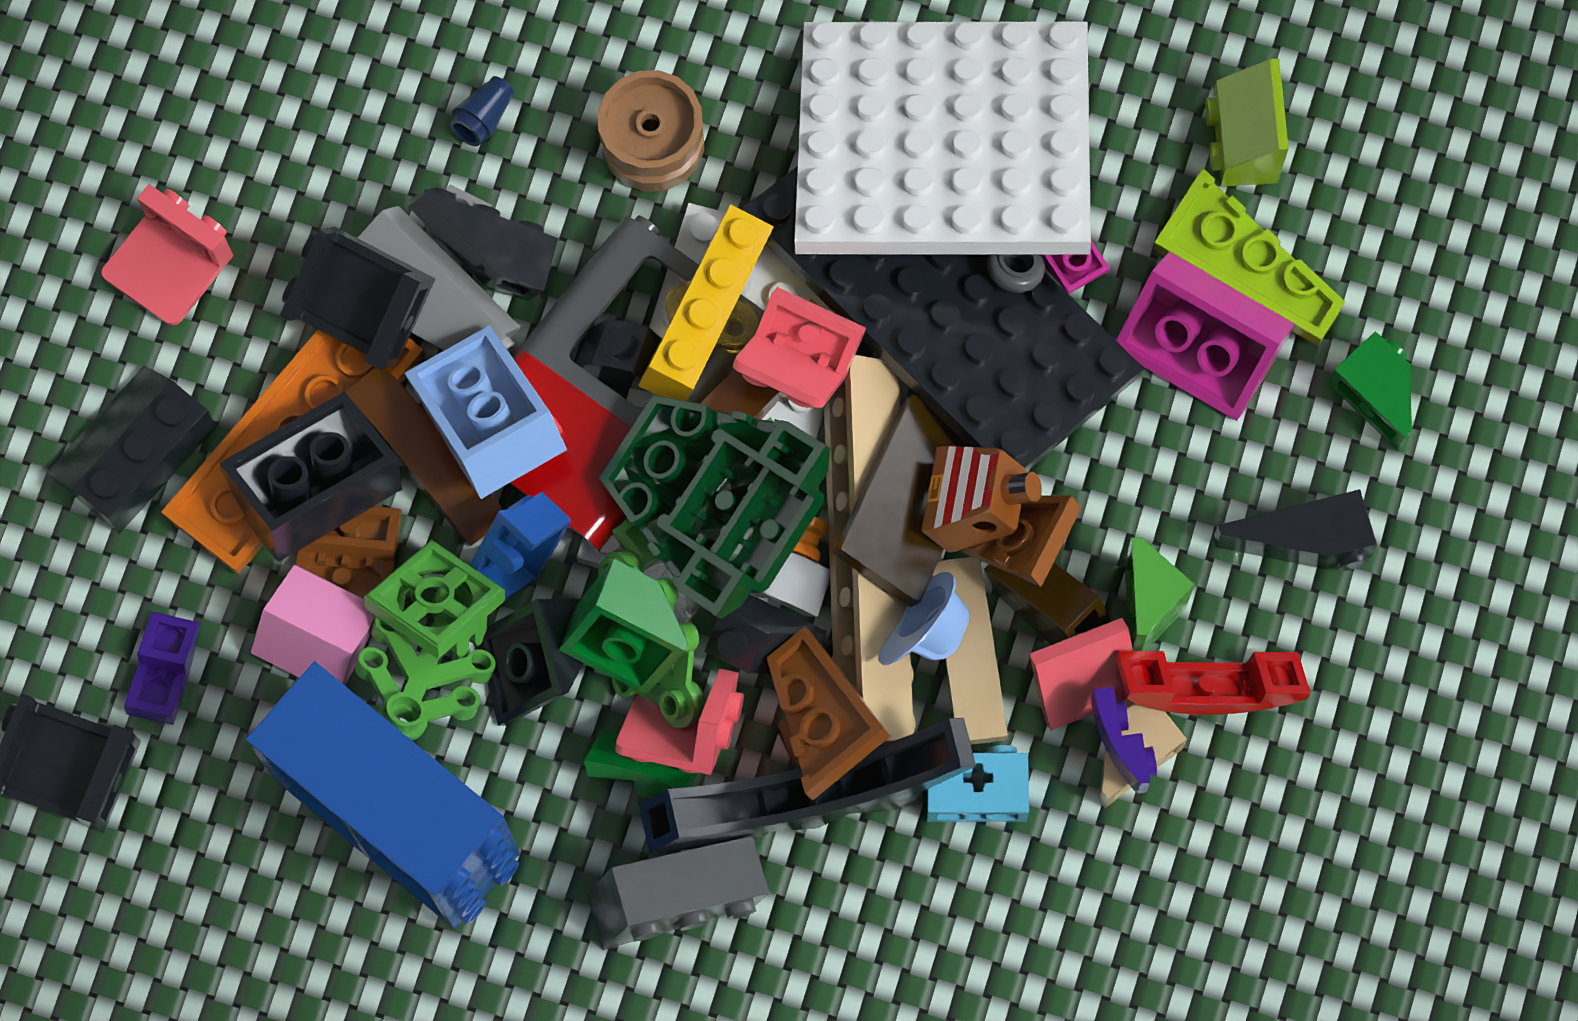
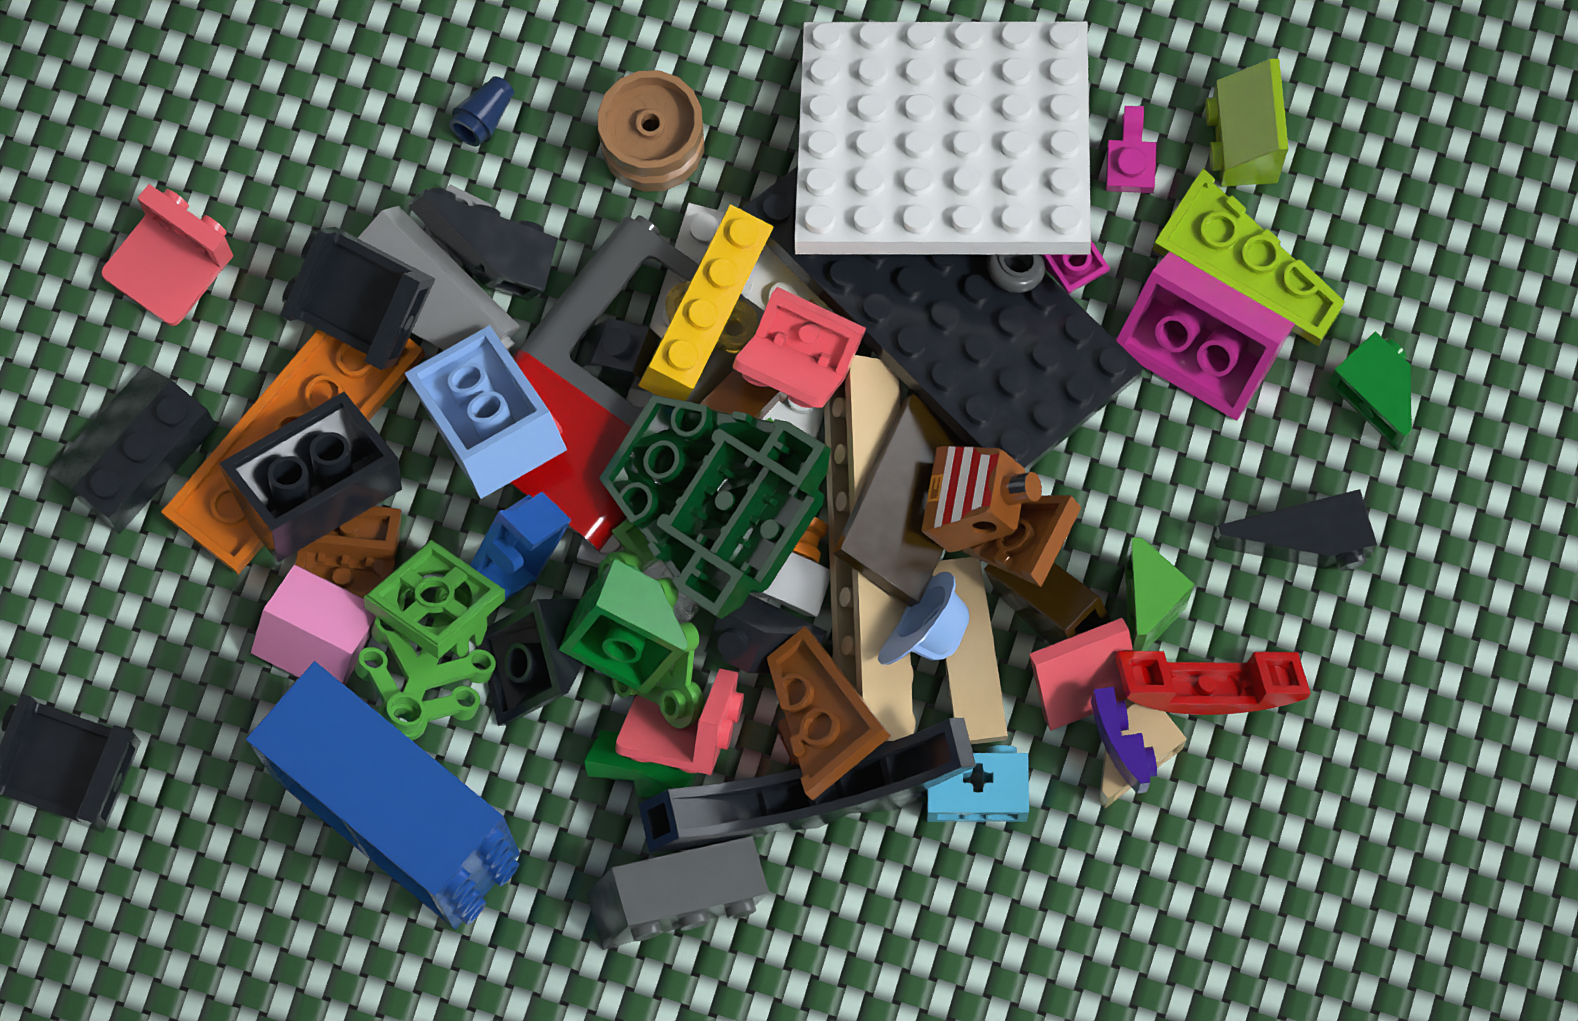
dark purple slope [124,611,200,725] -> none
reddish brown slope [343,367,504,546] -> none
none -> dark pink plate [1106,106,1156,193]

